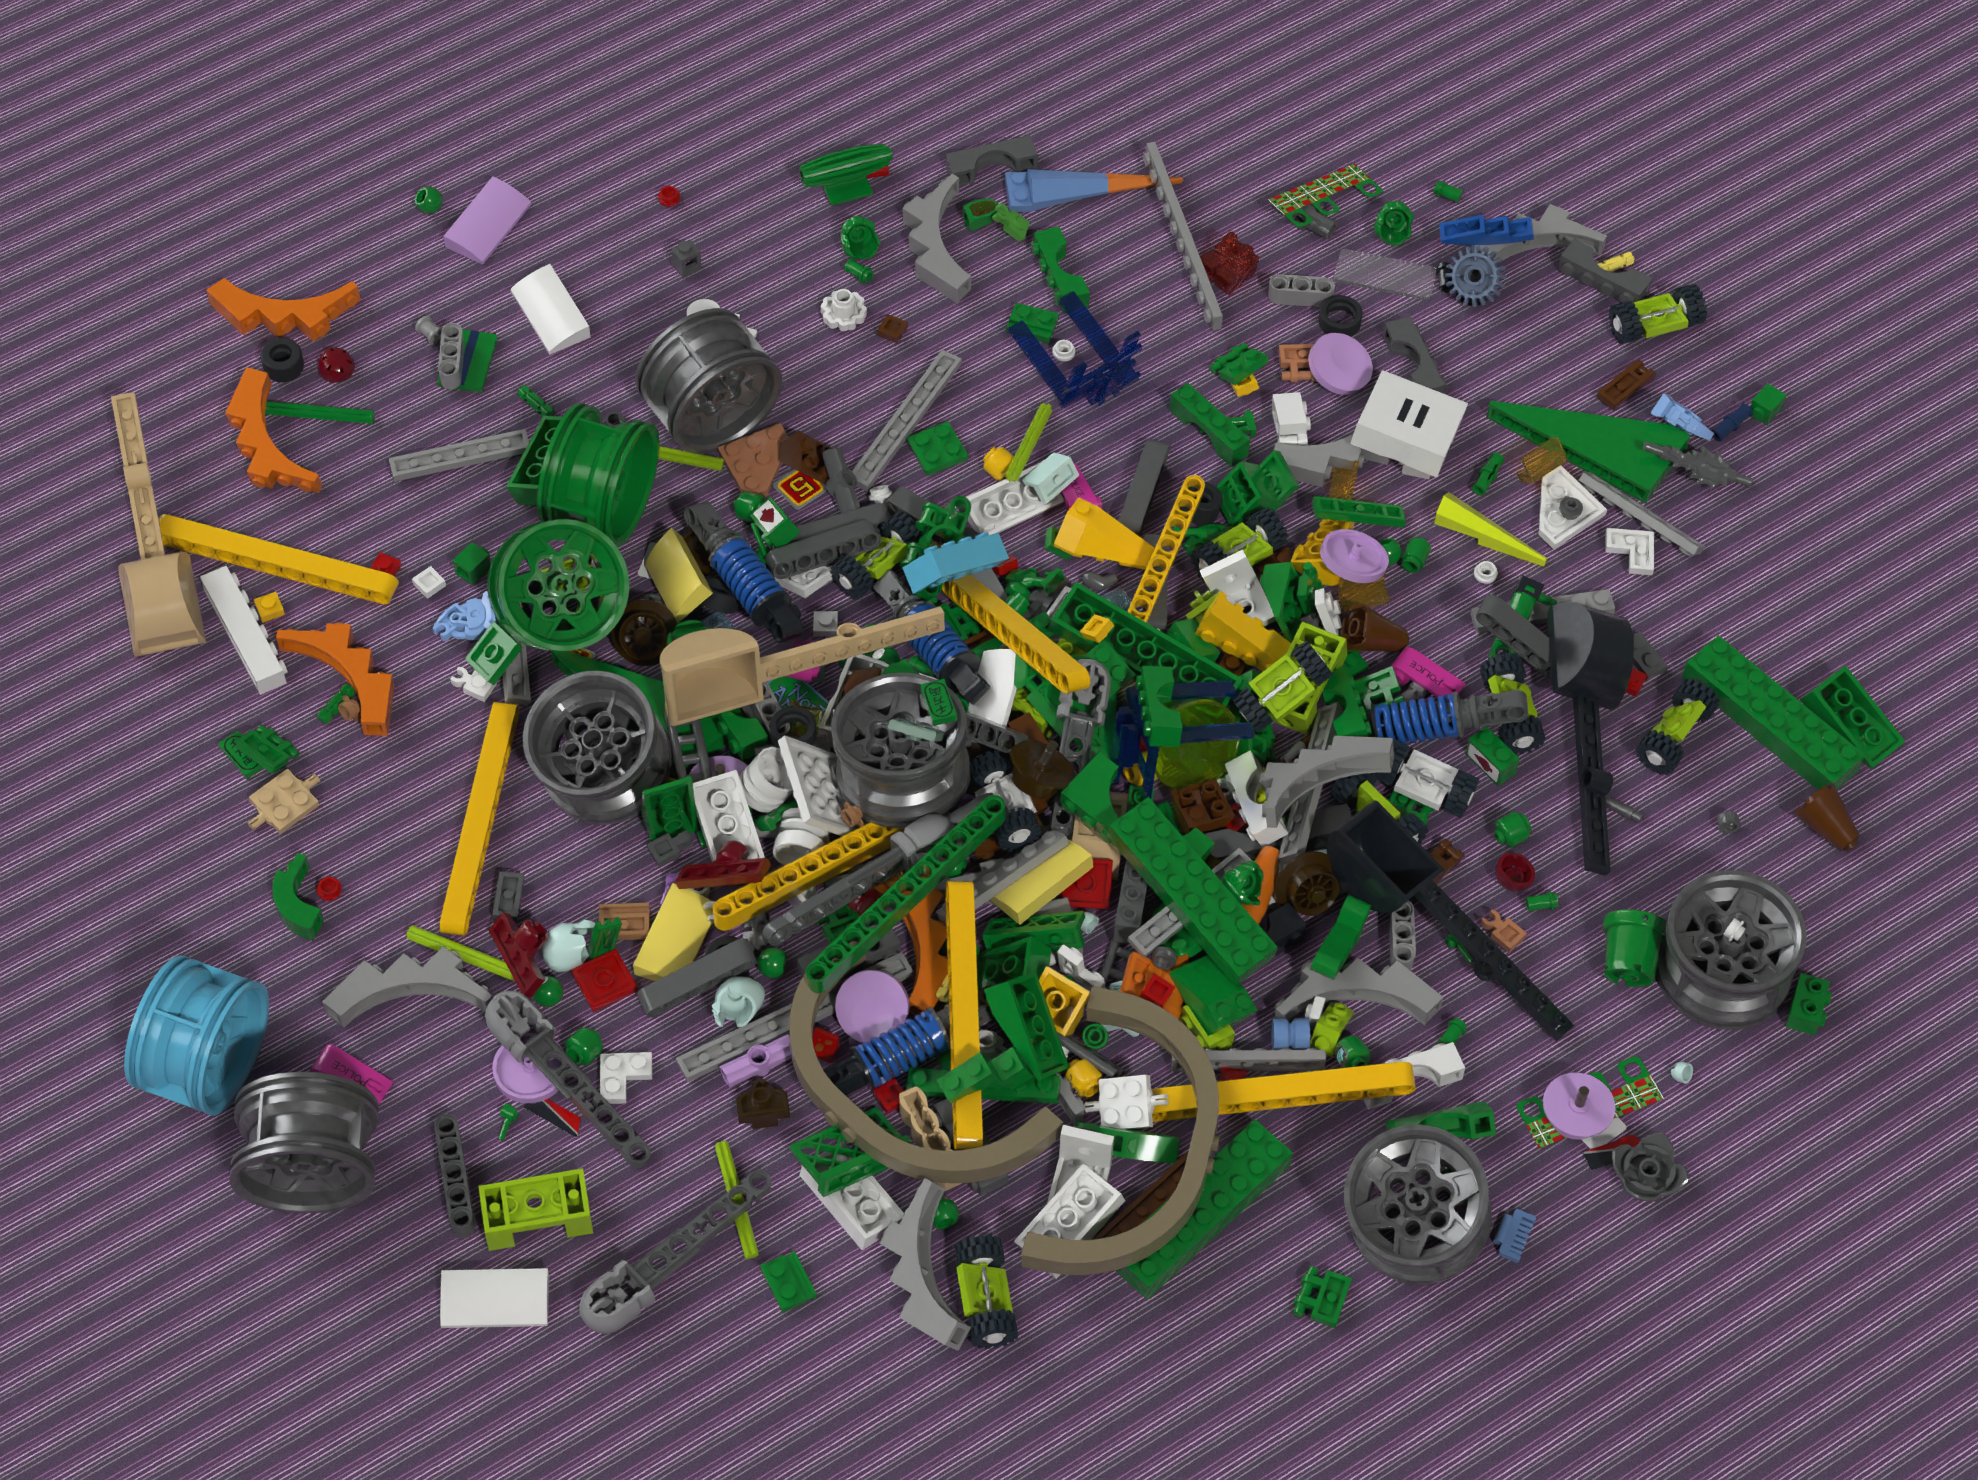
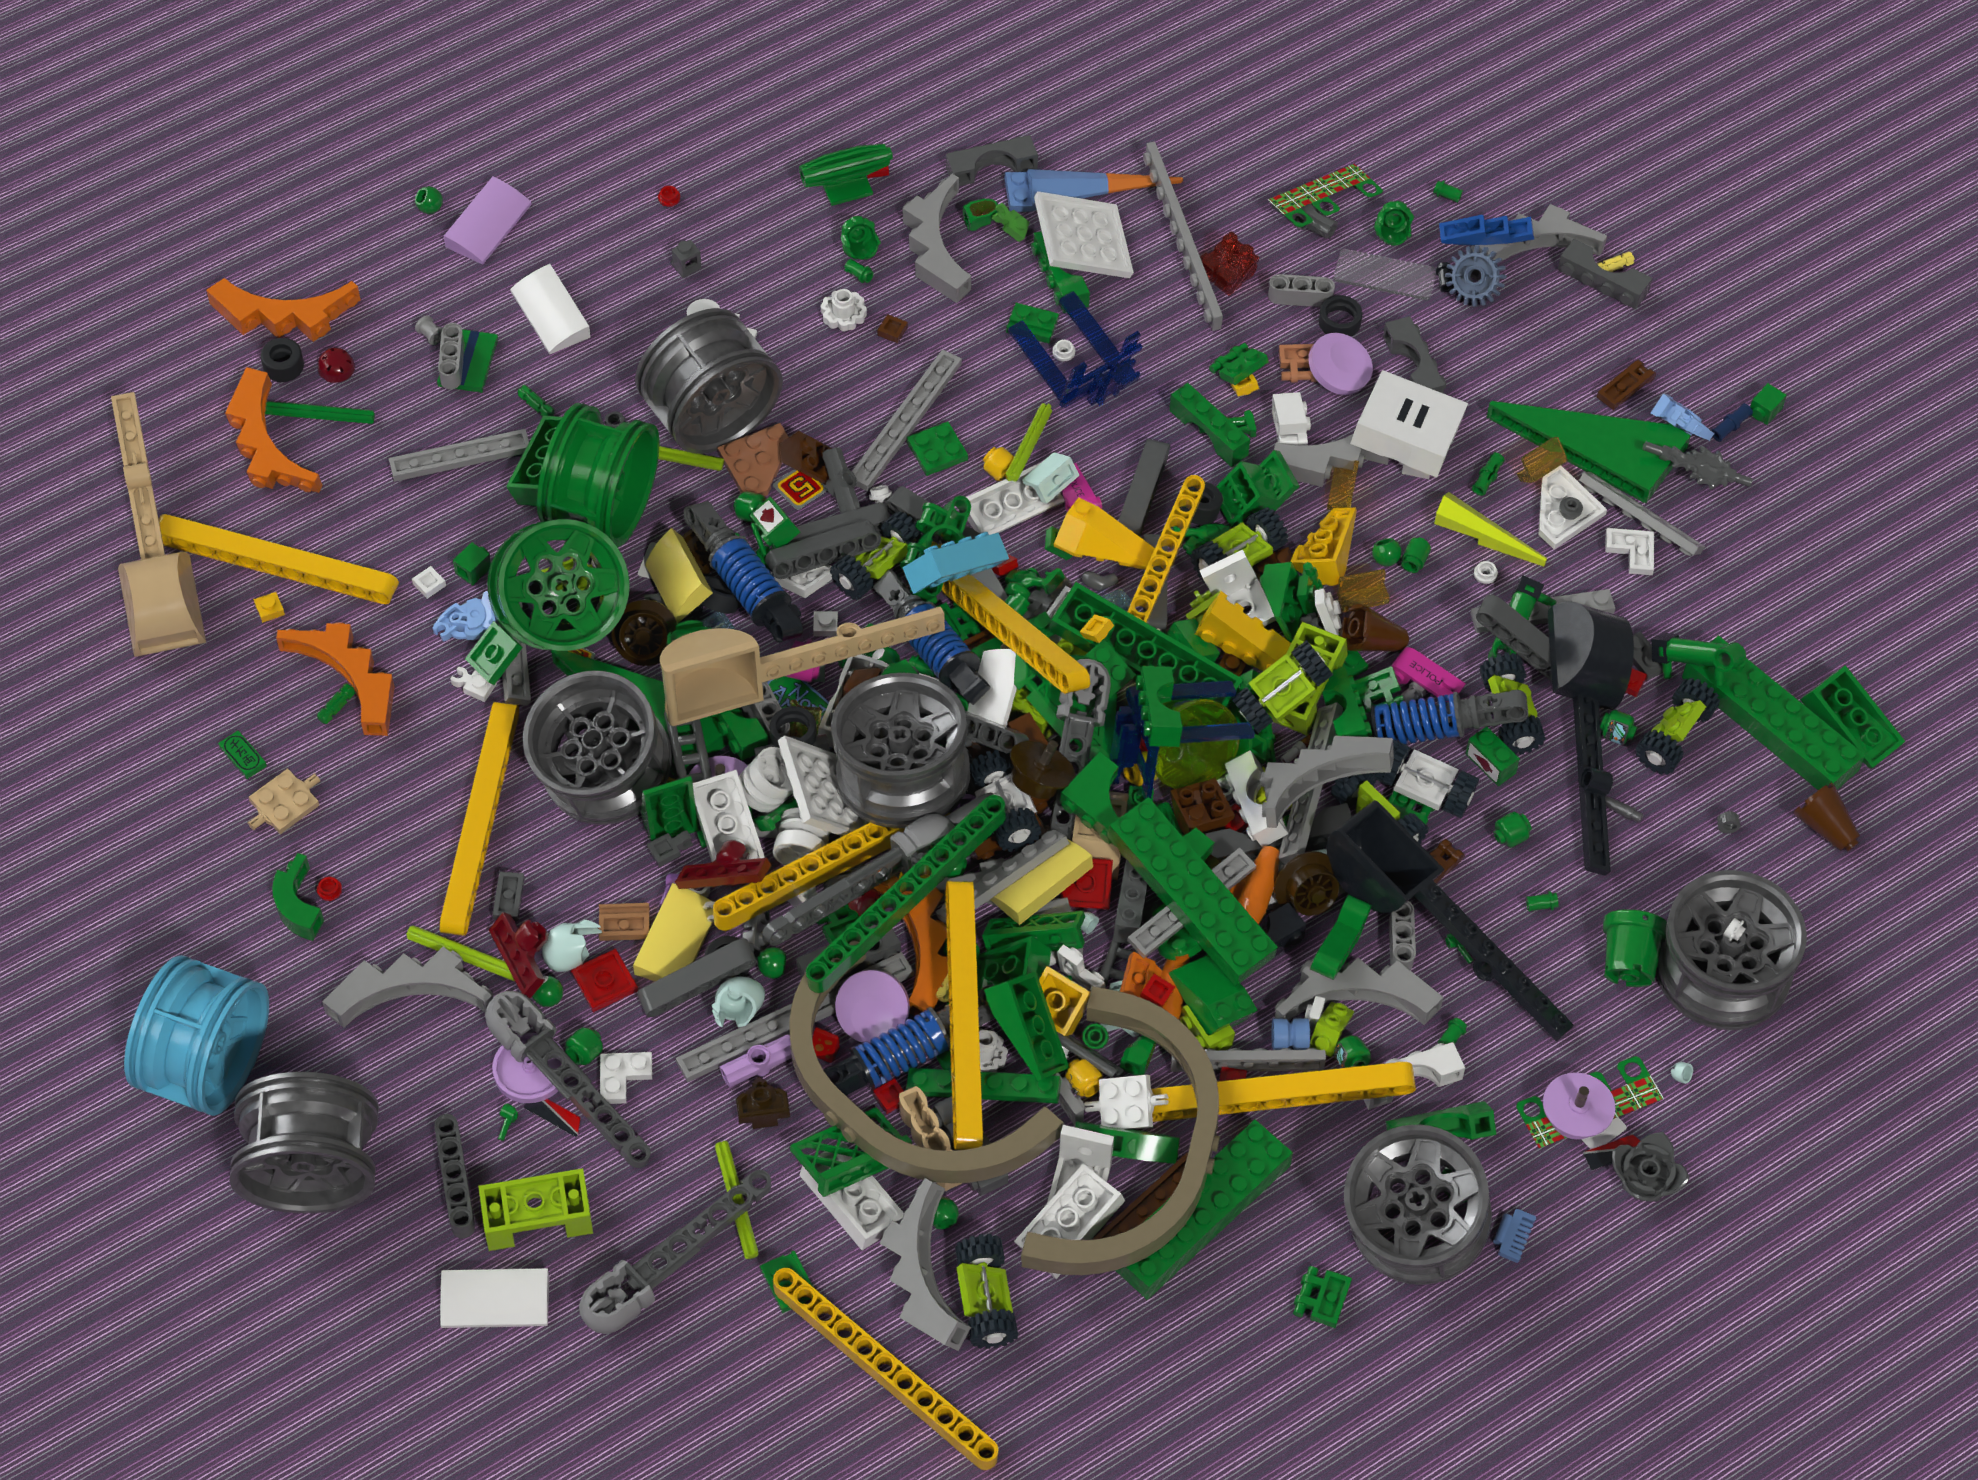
white brick [200,566,288,695] -> none
green plate [235,724,300,774] -> none
dark pink door [310,1044,393,1105] -> none
medium nougat plate [338,695,361,722] -> none
red plate [370,552,402,576] -> none
green tile [587,917,622,958] -> none
medium nougat plate [840,802,864,827] -> none
sand green plate [888,718,944,742] -> none
green tile [920,679,957,726] -> none
green arch [937,1047,1034,1104] -> none
flat silver plate [1152,947,1177,970] -> none
green hair [1222,861,1264,906] -> none
green plate [1312,496,1406,528] -> none
lavender piece [1320,529,1389,583] -> none
nougat plate [1481,909,1527,953] -> none
dark red helmet [1495,852,1535,892] -> none
plate [1609,284,1707,344] -> none
green brick [1785,973,1832,1035] -> none
none -> yellow beam [773,1268,998,1470]
none -> white plate [1034,192,1134,278]
none -> green rock [1120,1035,1156,1076]
none -> green head [1600,710,1638,745]
none -> green piece [1651,633,1746,687]

